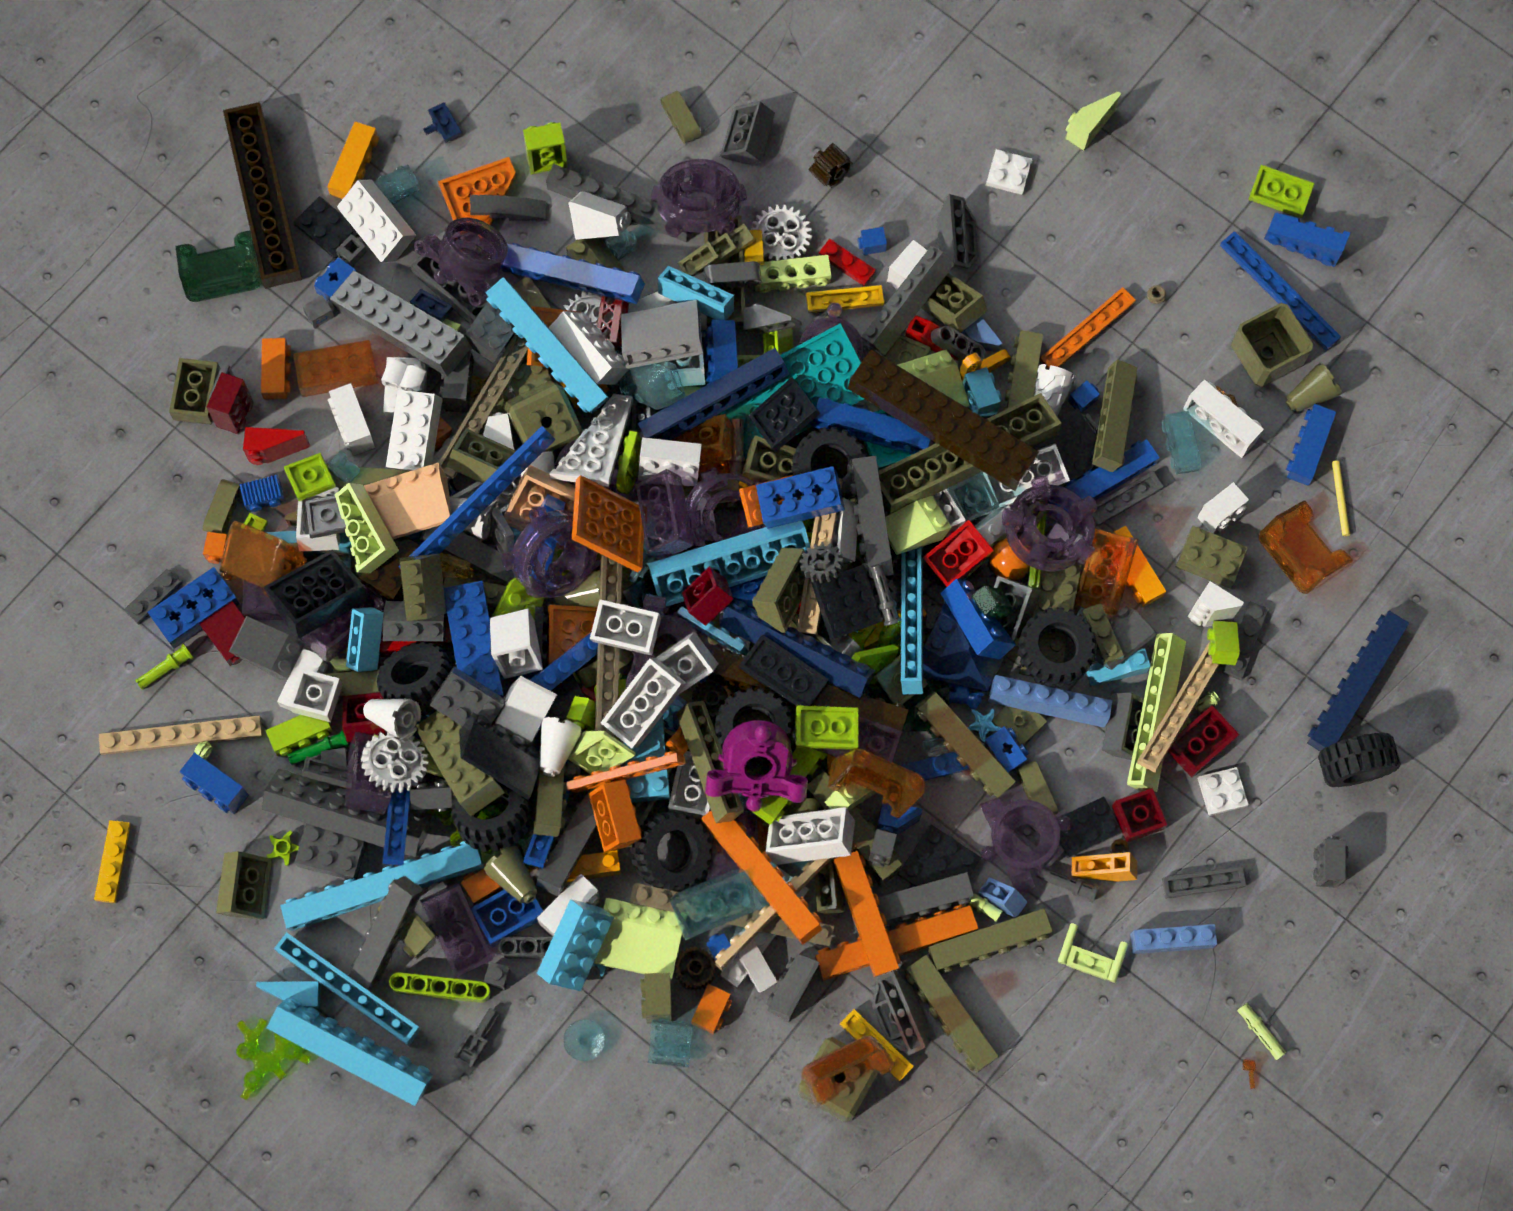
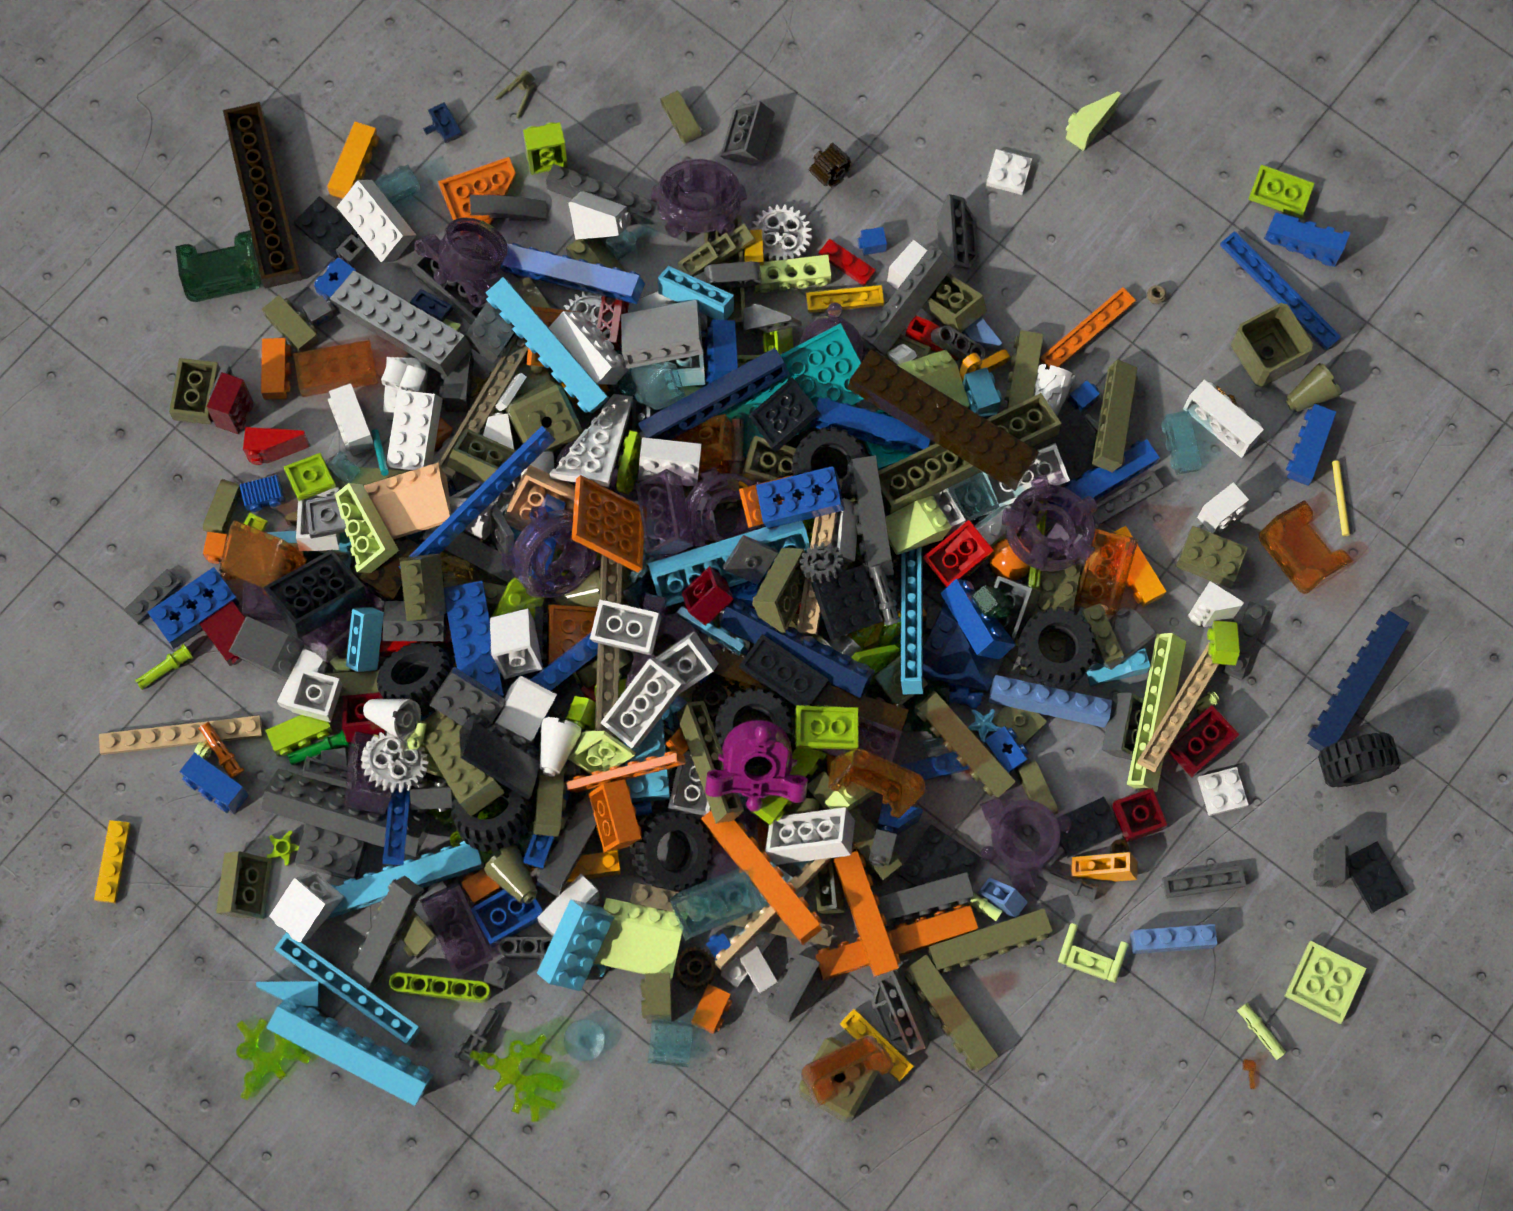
none -> orange pin [198,722,245,779]
none -> olive brick [262,295,319,356]
none -> white slope [270,871,344,942]
none -> teal bar [371,429,389,476]
none -> yellowish green arm [407,721,427,750]
none -> clear neon green plant [469,1033,564,1122]
none -> olive plant [495,70,535,118]
none -> white tile [495,373,526,411]
none -> blue pin [634,800,653,817]
none -> flat silver plate [723,535,778,585]
none -> white tile [887,344,917,364]
none -> yellowish green plate [1284,941,1366,1024]
none -> black plate [1345,841,1408,914]

